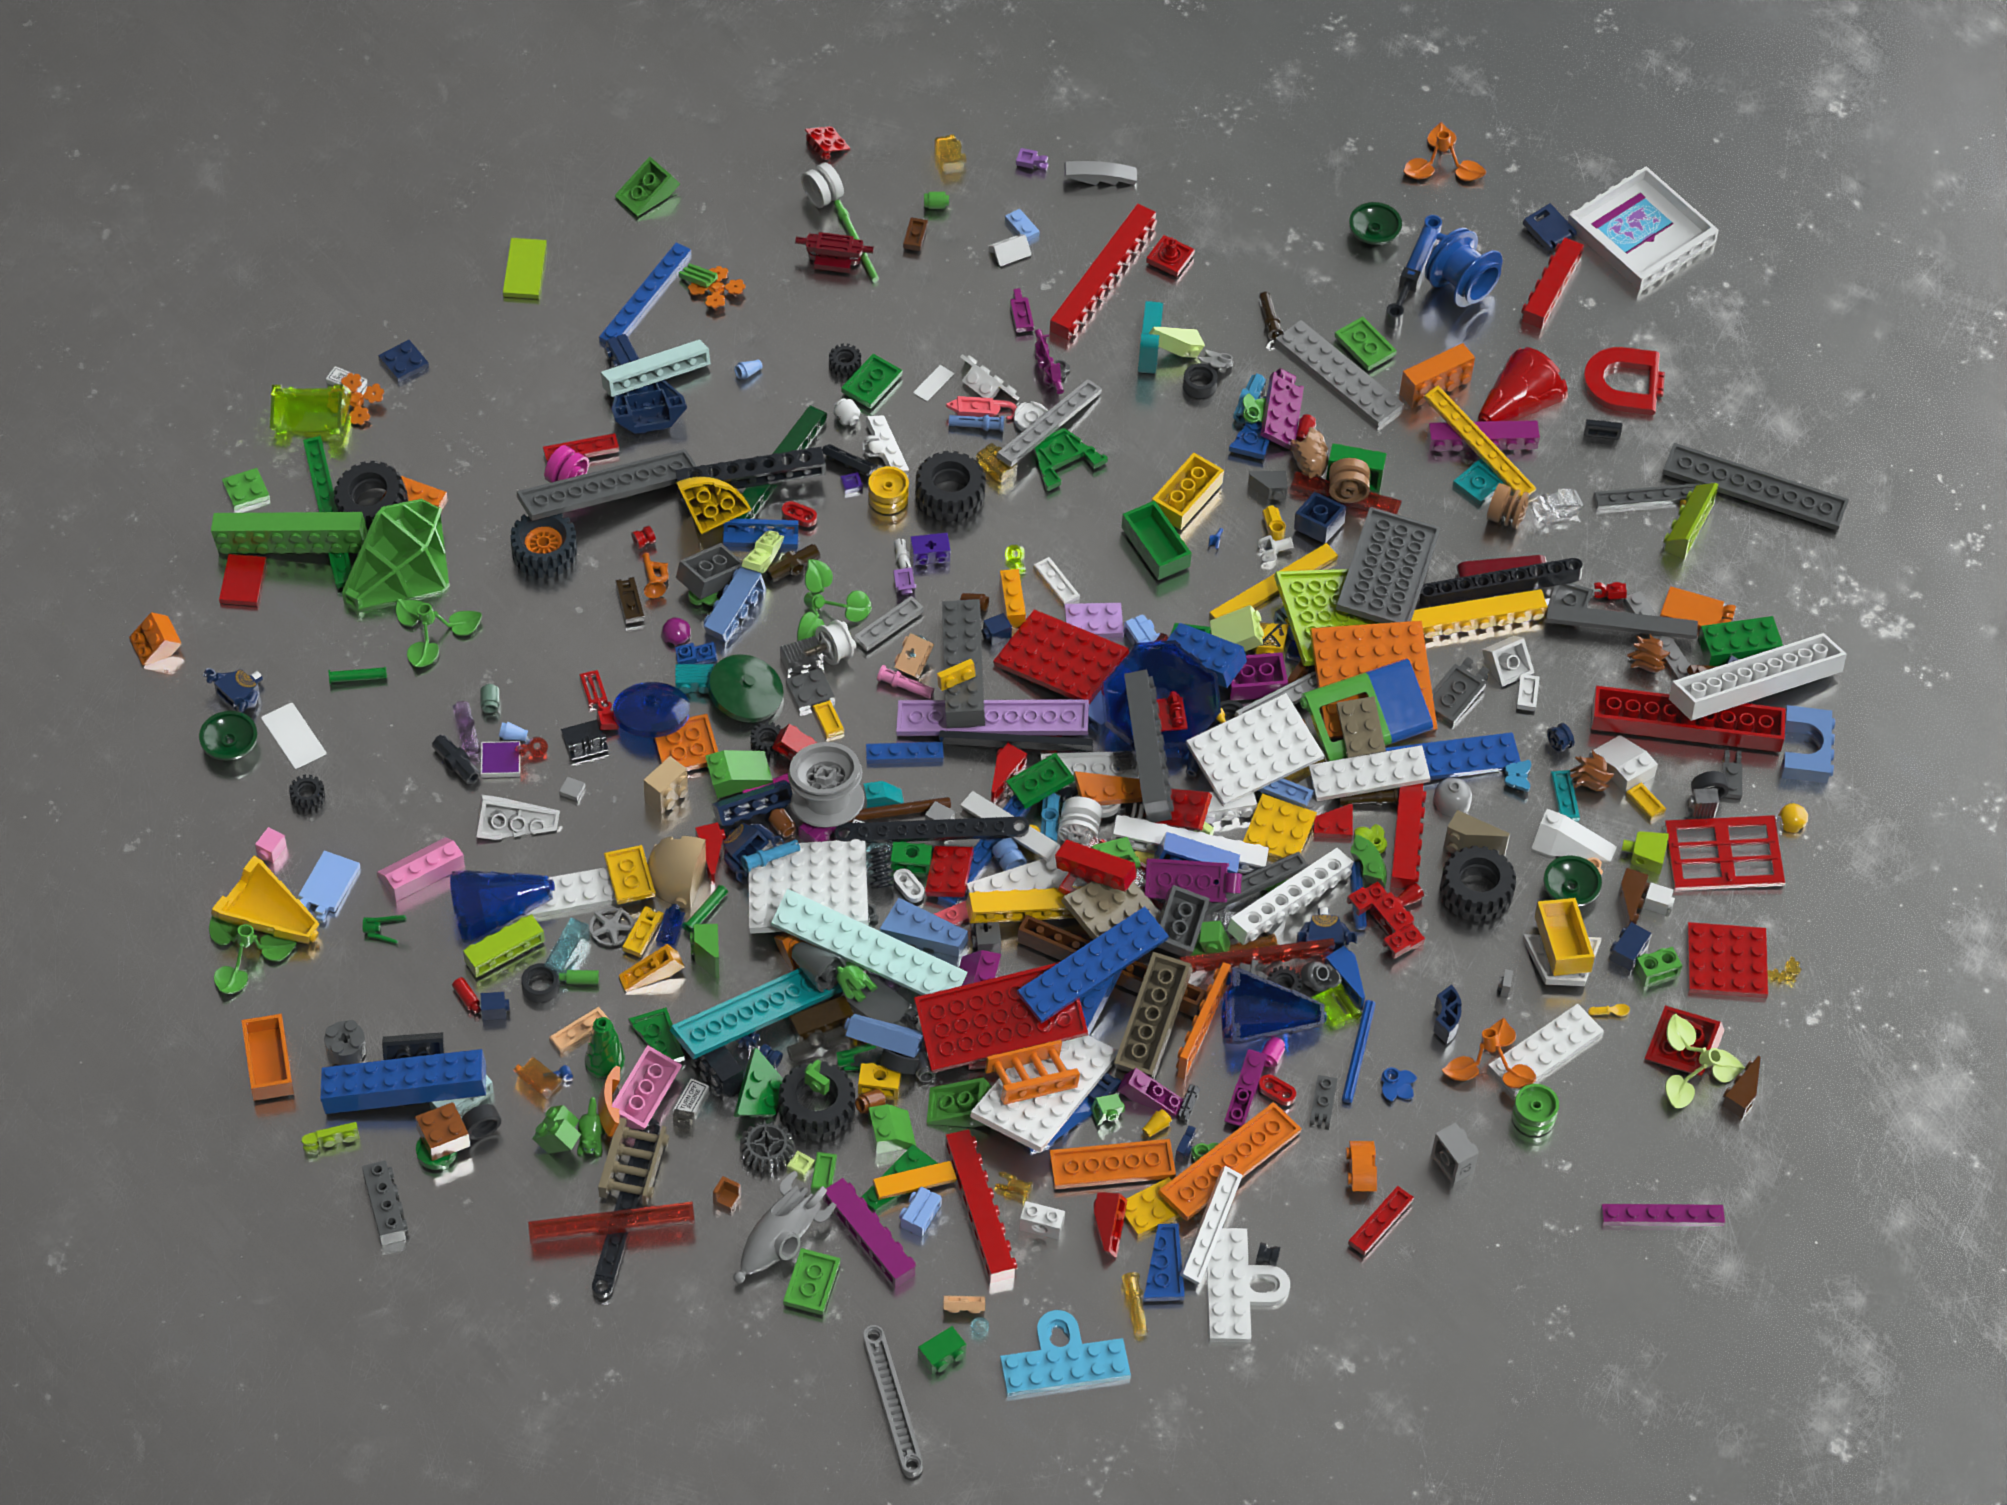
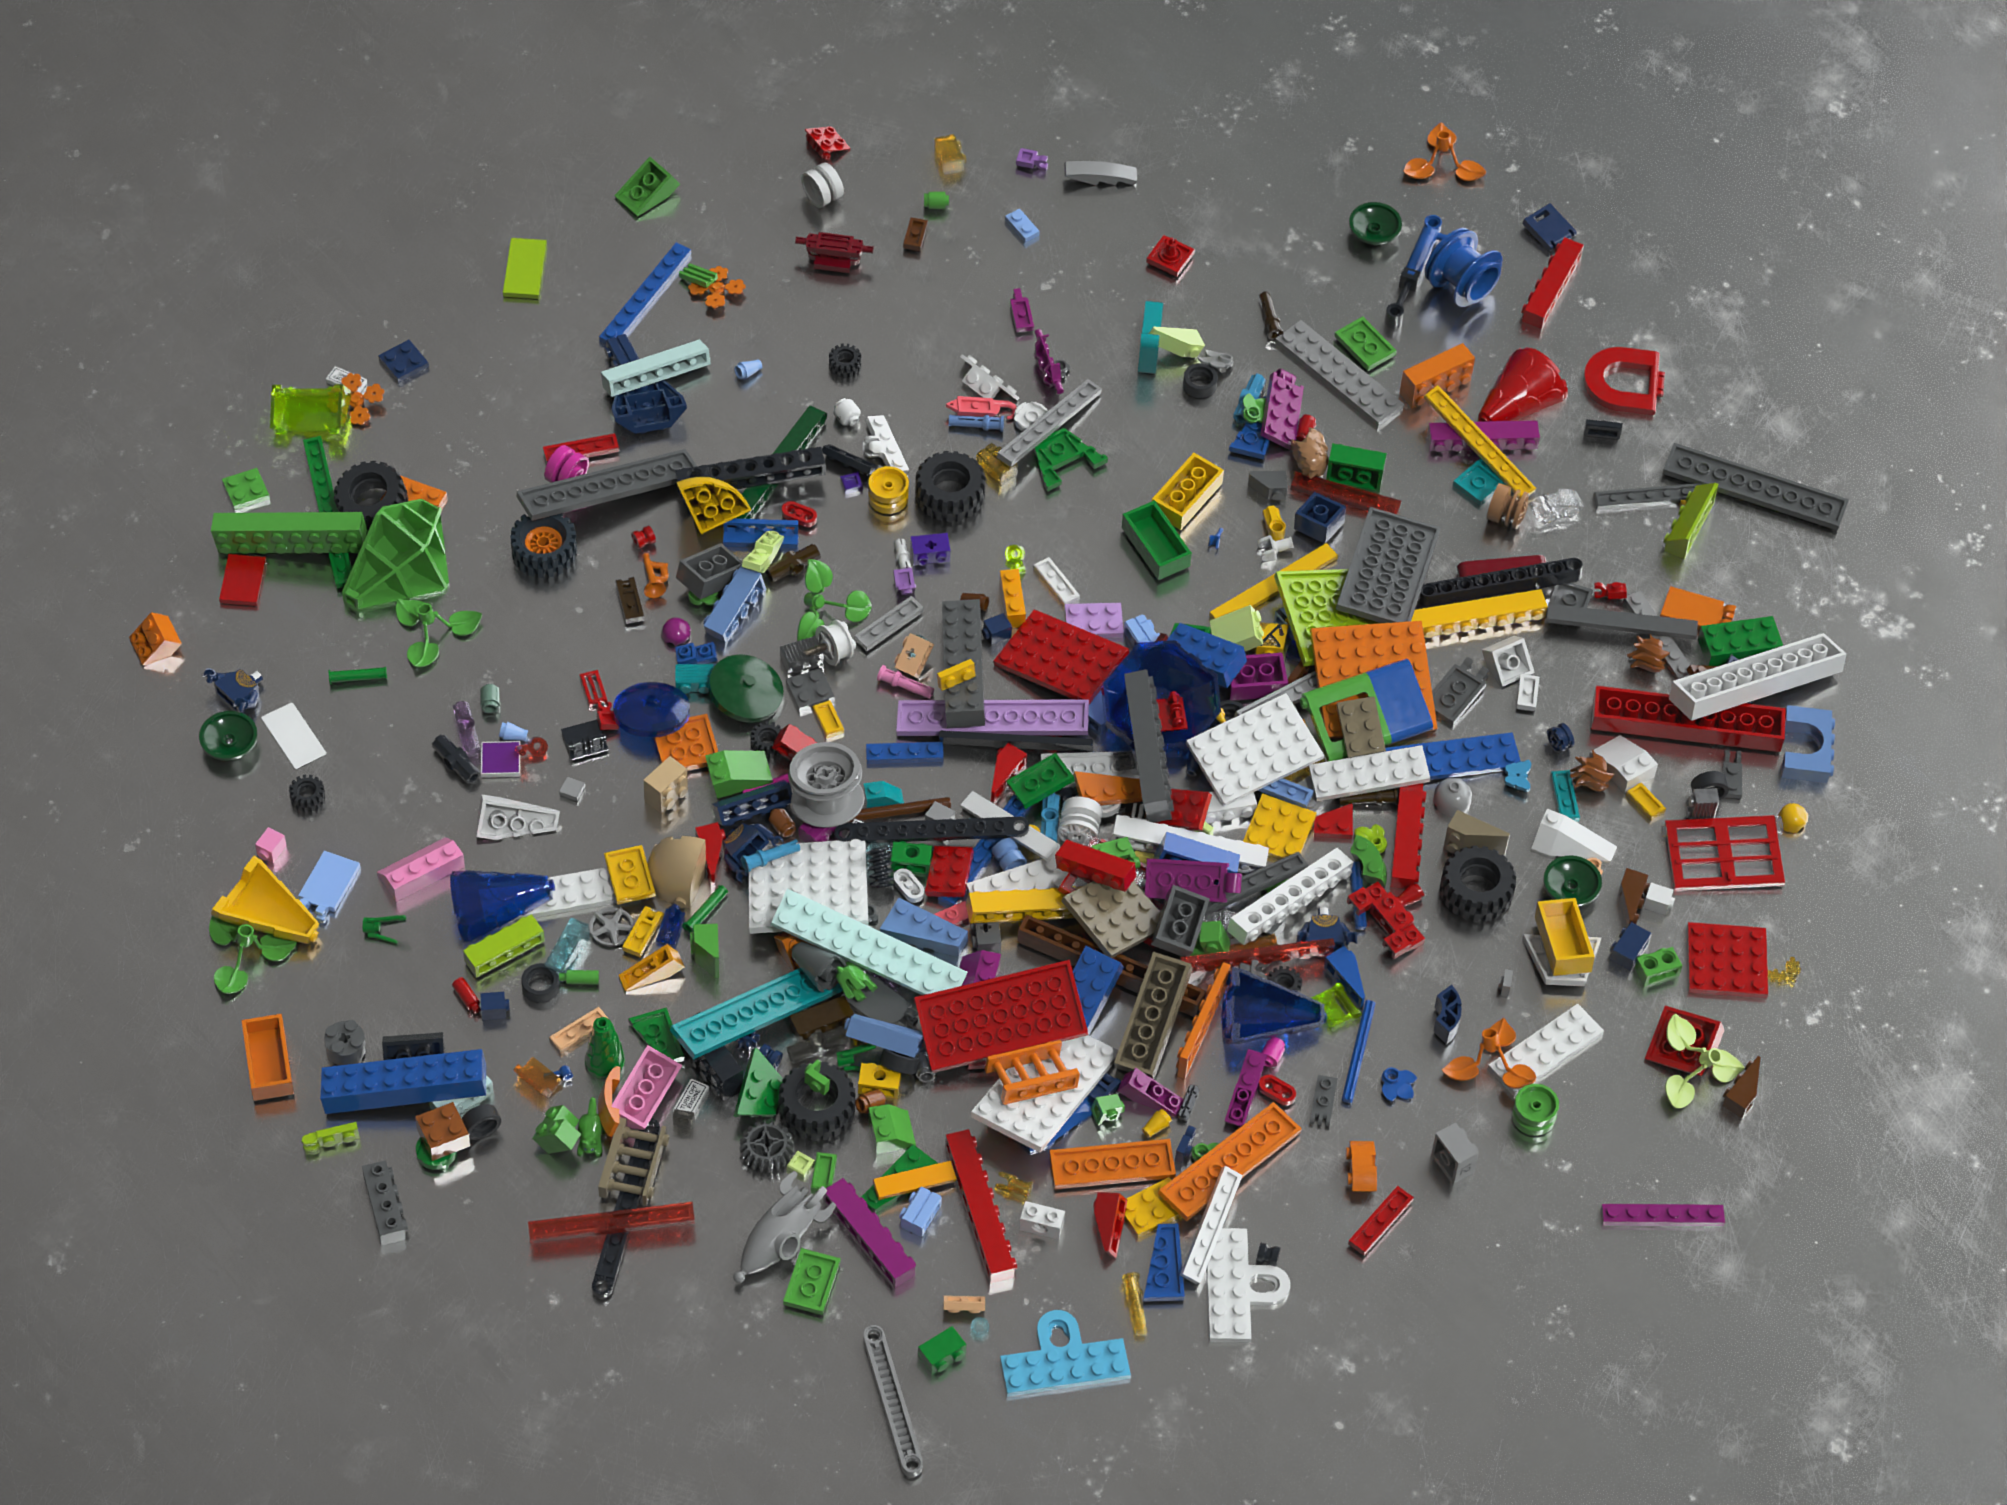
dark orange panel [713,1176,741,1212] -> none
bright green bar [834,200,879,282] -> none
green plate [841,354,903,409] -> none
white sticker [913,365,955,401] -> none
bright green slope [927,1077,992,1127] -> none
white panel [988,234,1031,266] -> none
blue plate [1017,906,1169,1023] -> none
red brick [1050,203,1157,340] -> none
dark grey head [1301,961,1341,992] -> none
medium nougat wheel [1329,458,1370,503] -> none
white panel [1568,166,1719,291] -> none
yellow piece [1588,1004,1630,1017] -> none
lime torso [1621,831,1669,874] -> none

